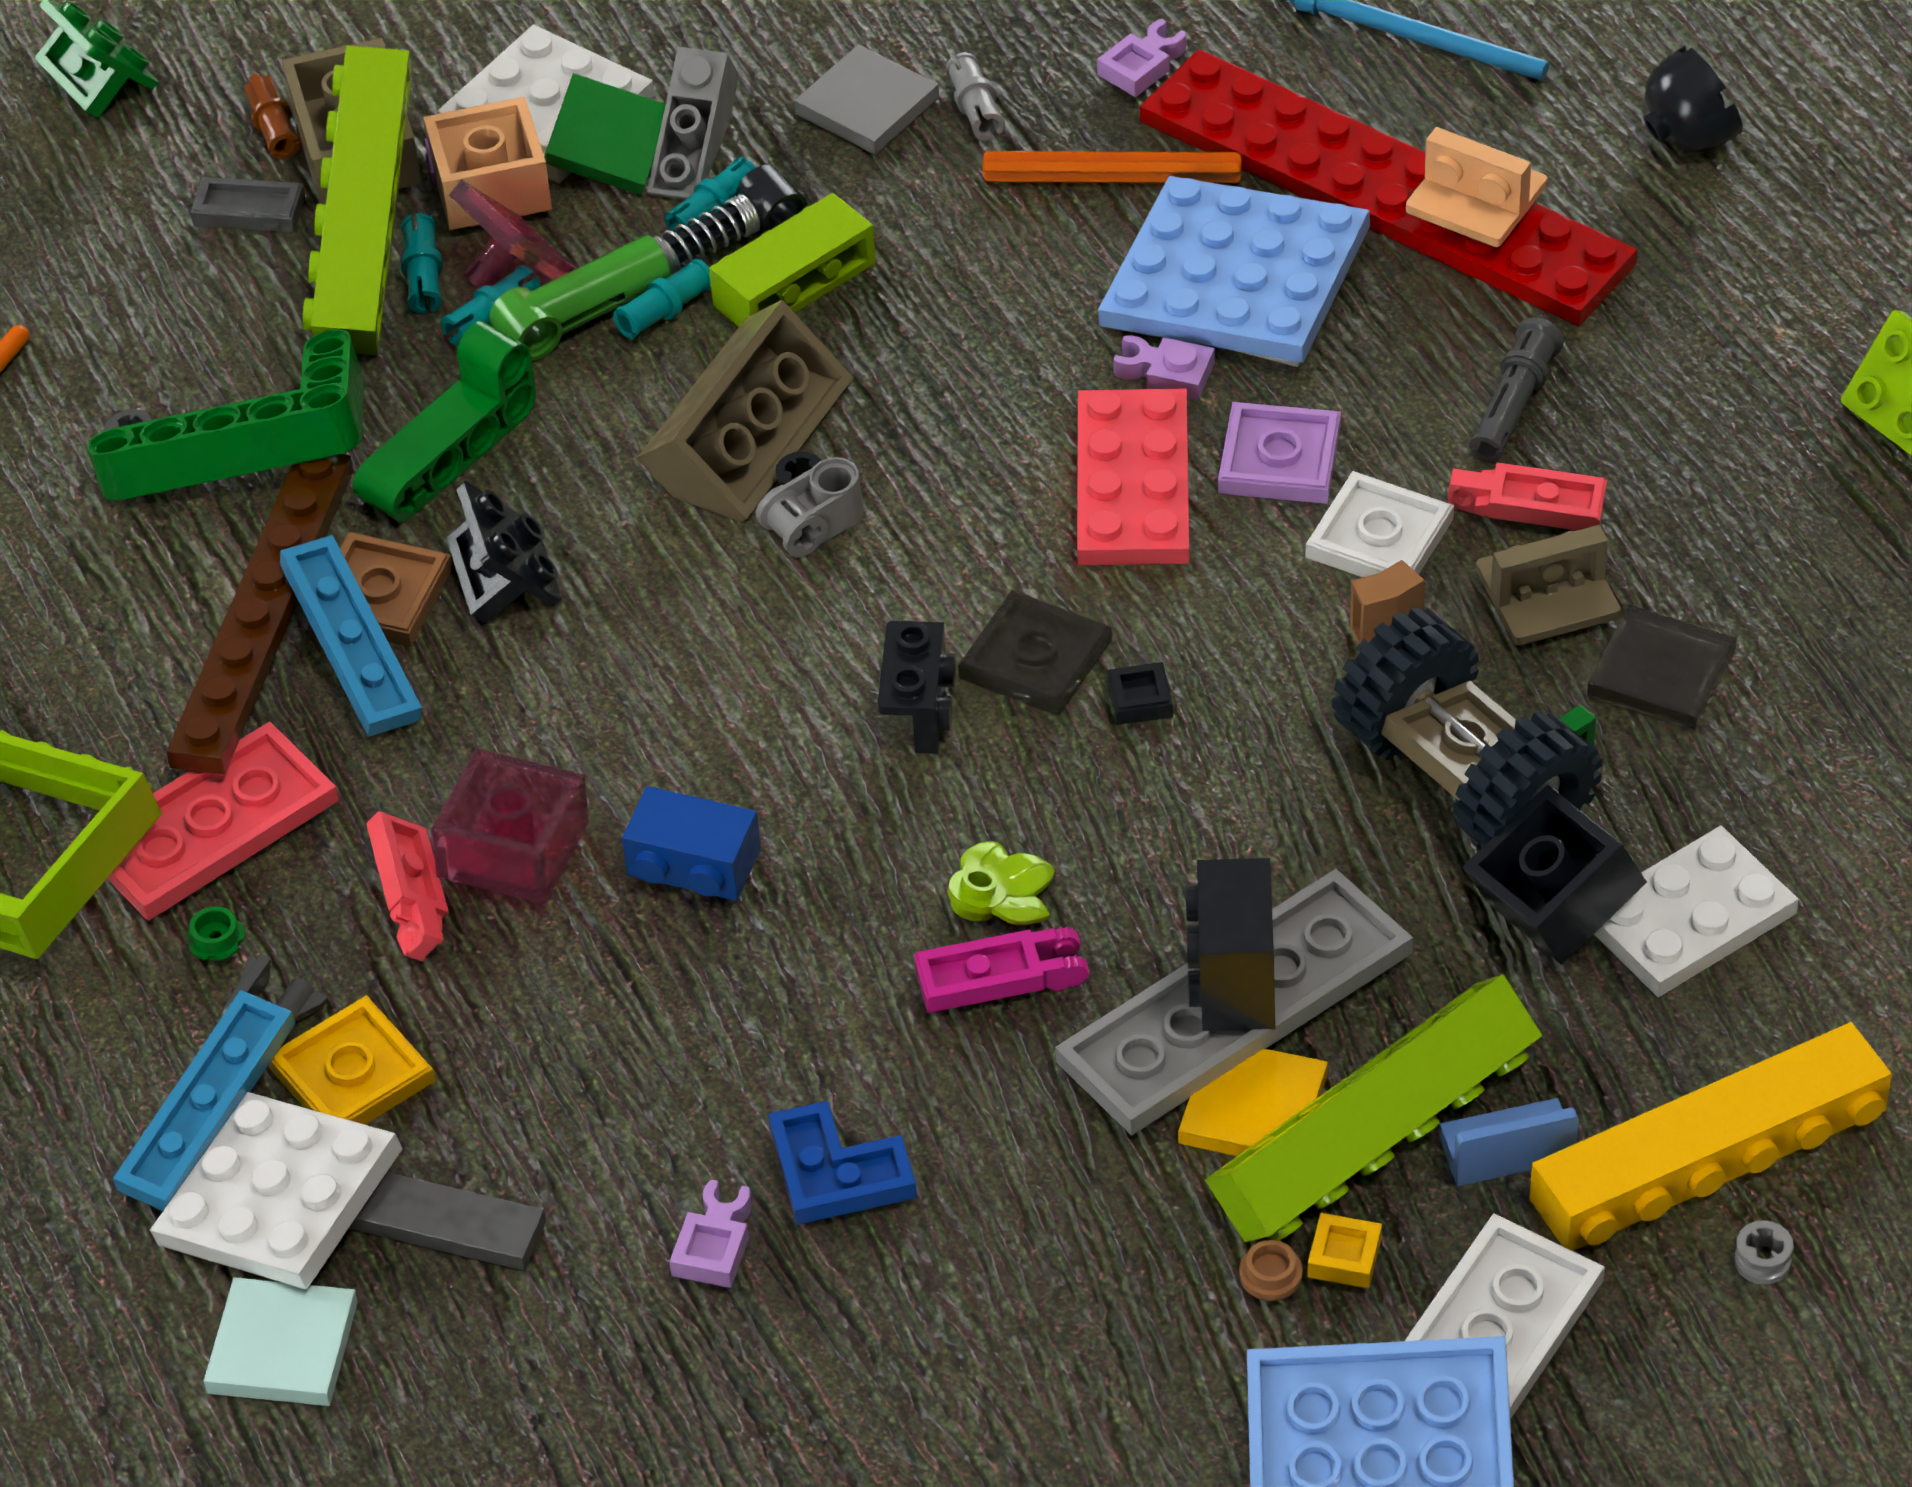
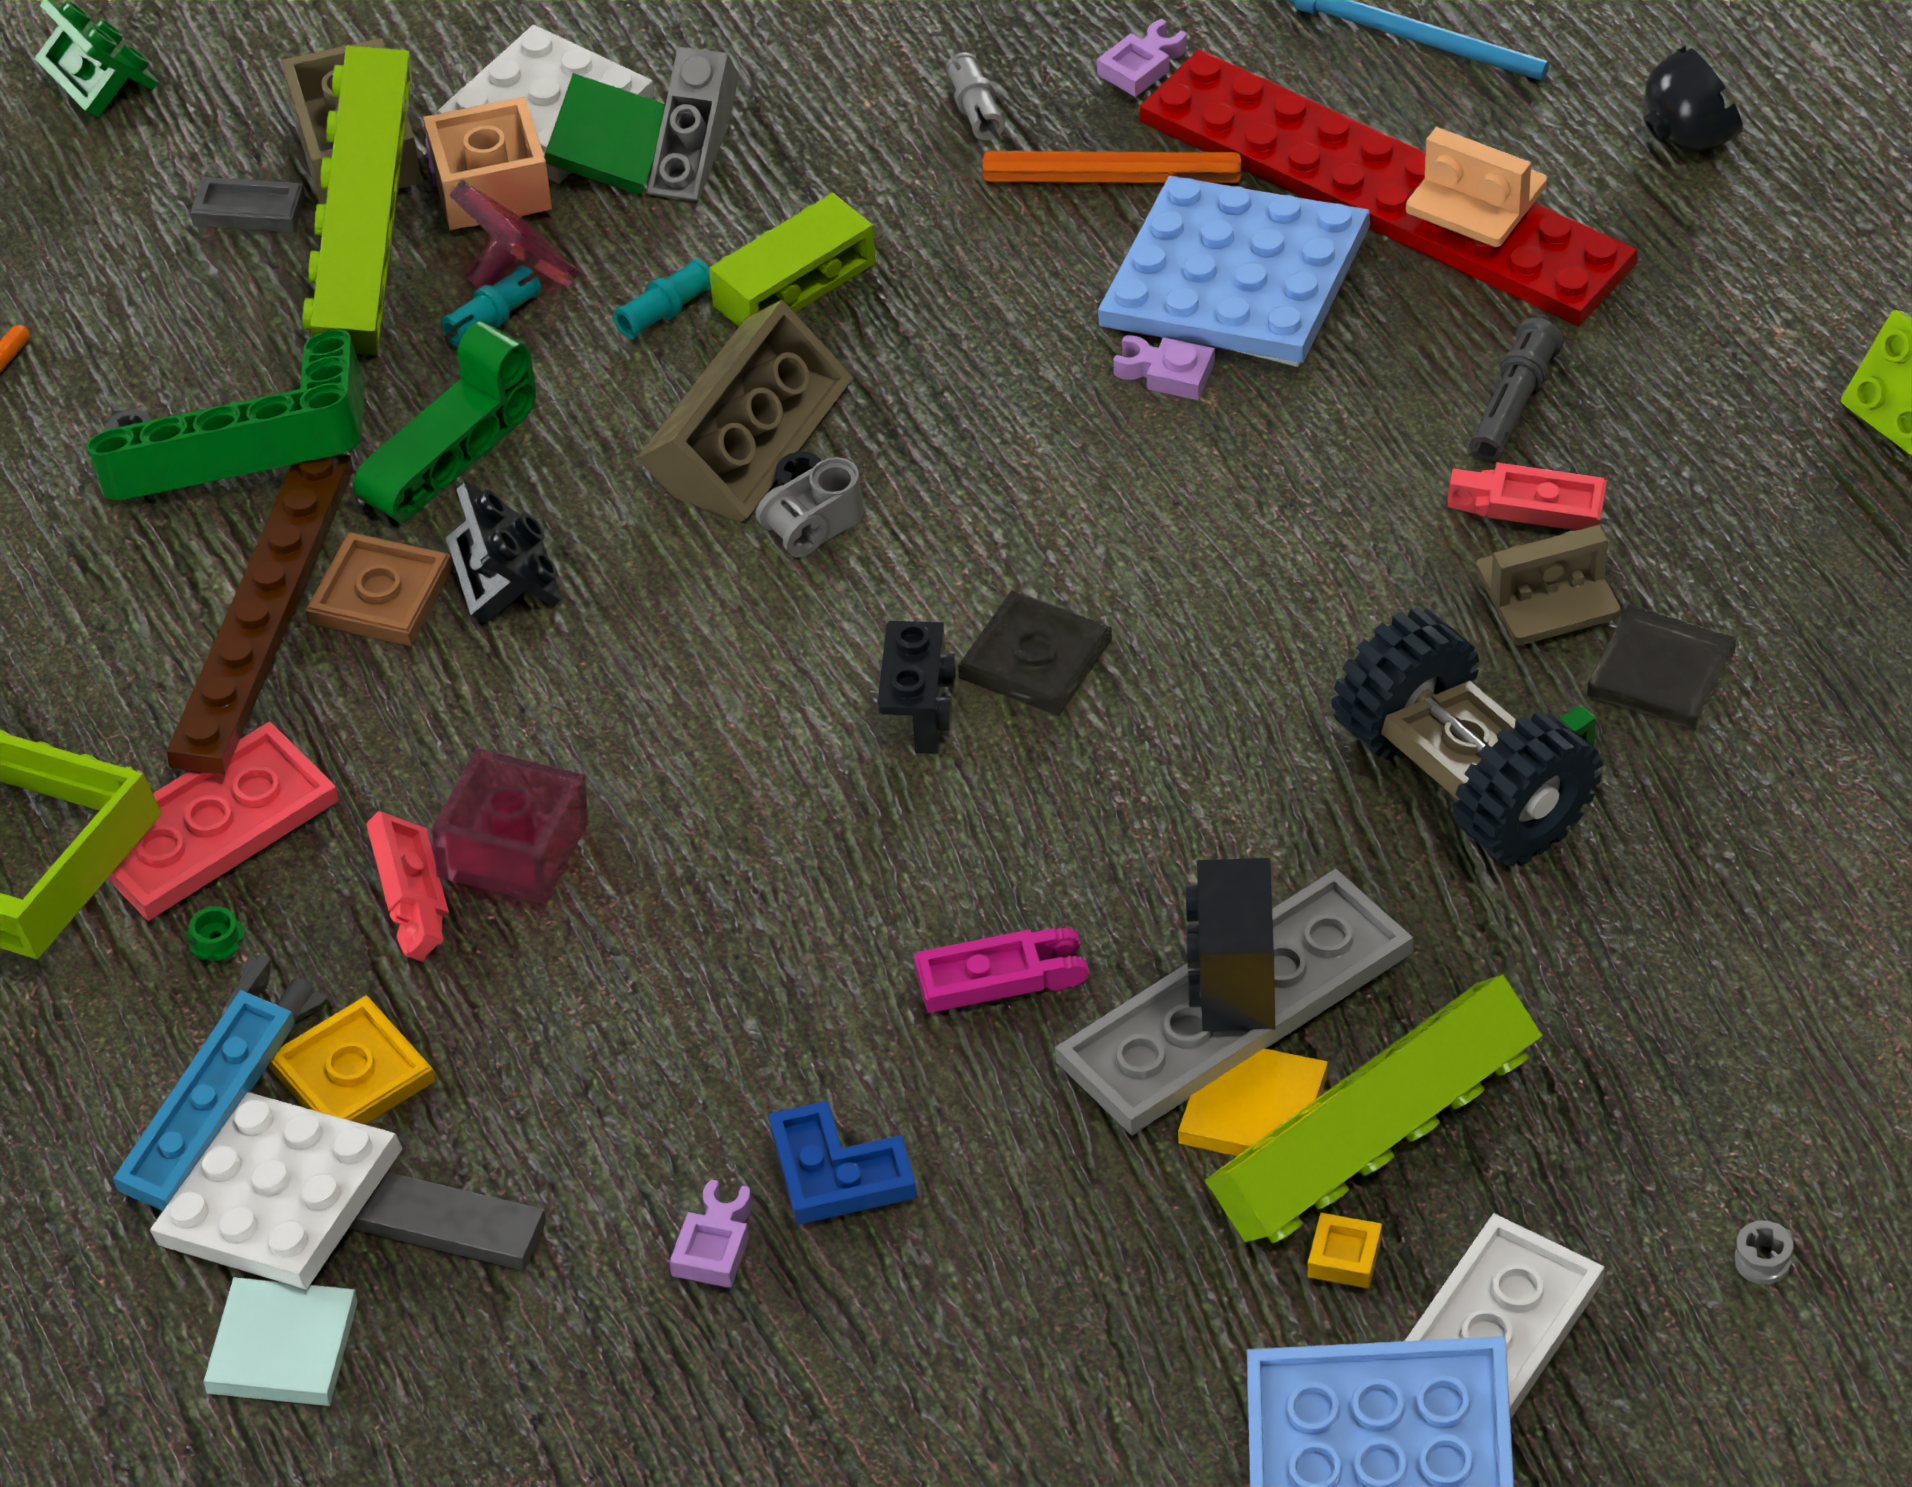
dark orange axle [244,73,301,159] -> none
dark azure plate [279,535,422,737] -> none
teal pin [400,213,443,314] -> none
piece [489,166,809,361] -> none
blue brick [622,786,761,901] -> none
teal pin [664,157,756,232] -> none
light grey tile [794,44,939,155] -> none
lime plate [947,841,1055,925] -> none
coral plate [1077,389,1190,566] -> none
black tile [1107,662,1173,725] -> none
lavender tile [1218,402,1341,504] -> none
medium nougat plate [1239,1240,1302,1301] -> none
white tile [1305,471,1454,577] -> none
medium nougat piece [1350,560,1425,645] -> none
medium blue panel [1439,1098,1579,1186] -> none
black brick [1463,785,1647,965] -> none
yellow brick [1529,1022,1892,1251] -> none
white plate [1594,825,1799,998] -> none

